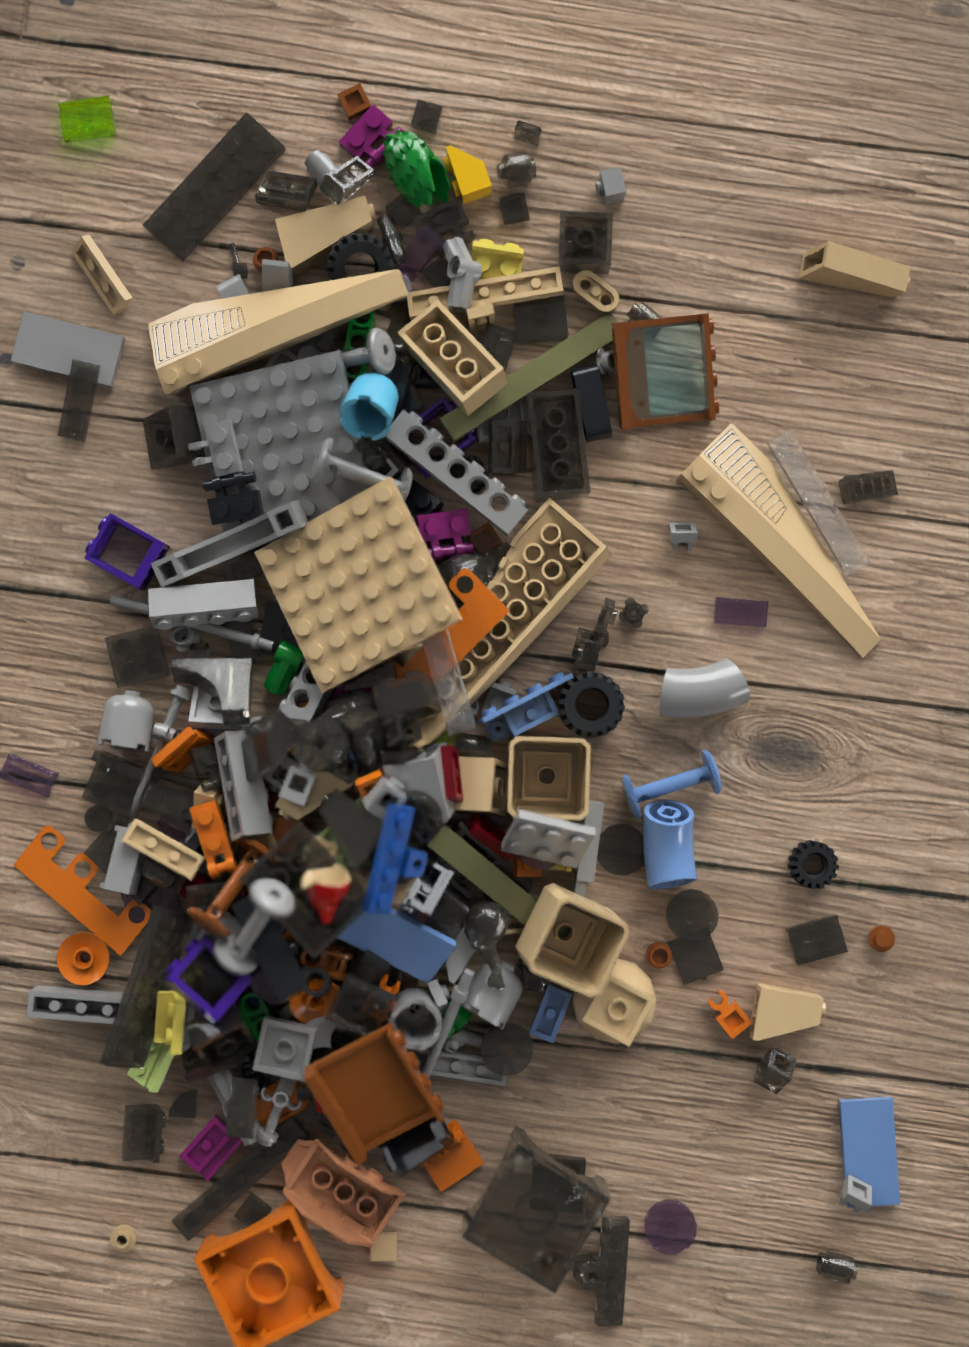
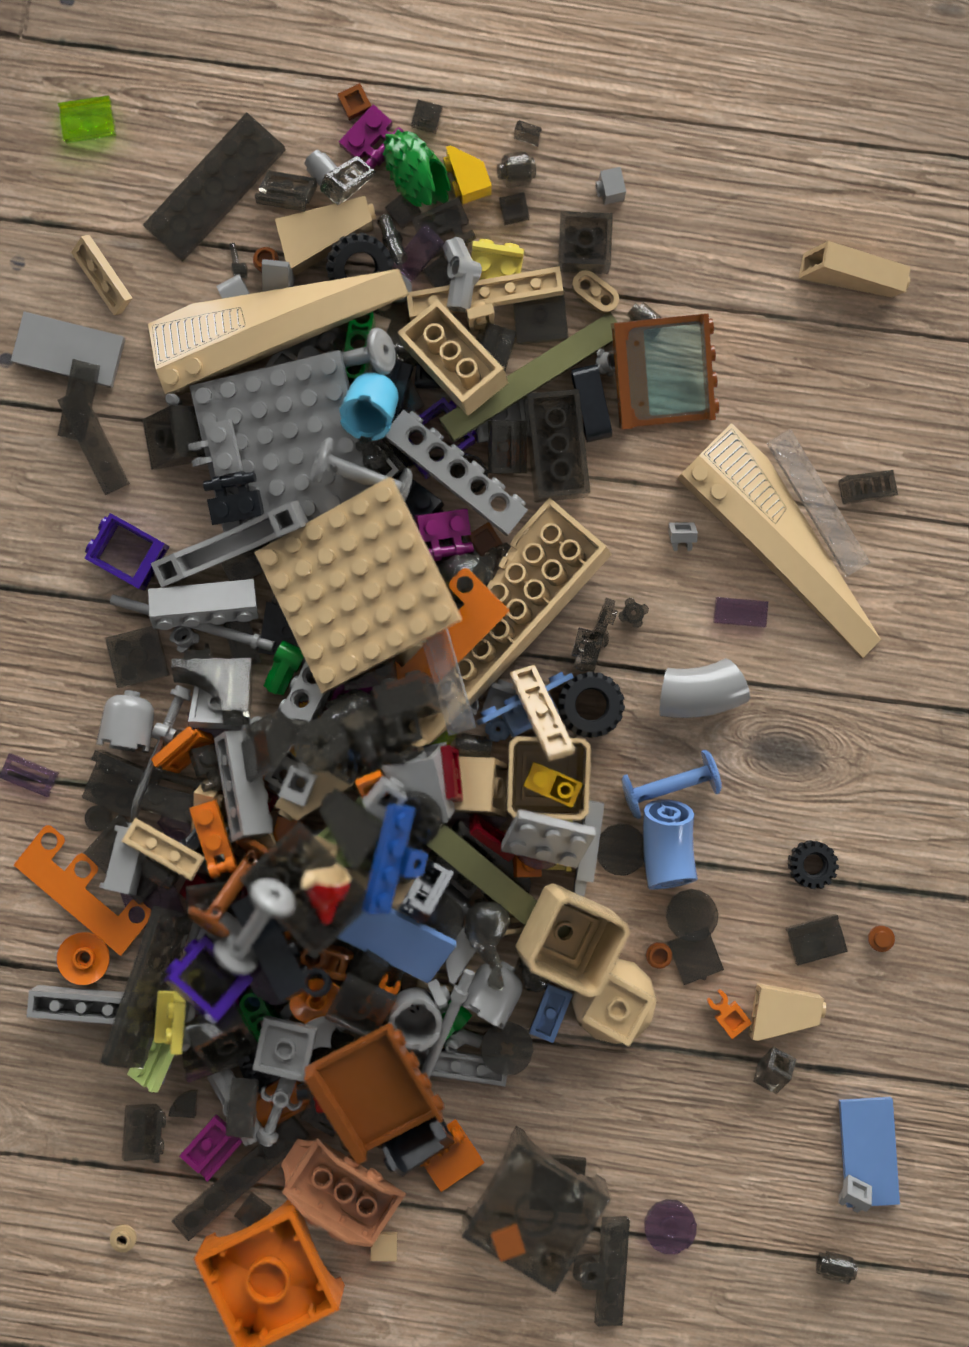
none -> clear smoke tile [57,389,130,495]
none -> light grey piece [165,394,183,409]
none -> dark orange tile [491,1223,526,1262]
none -> tan plate [510,665,574,762]
none -> yellow slope [523,762,583,808]

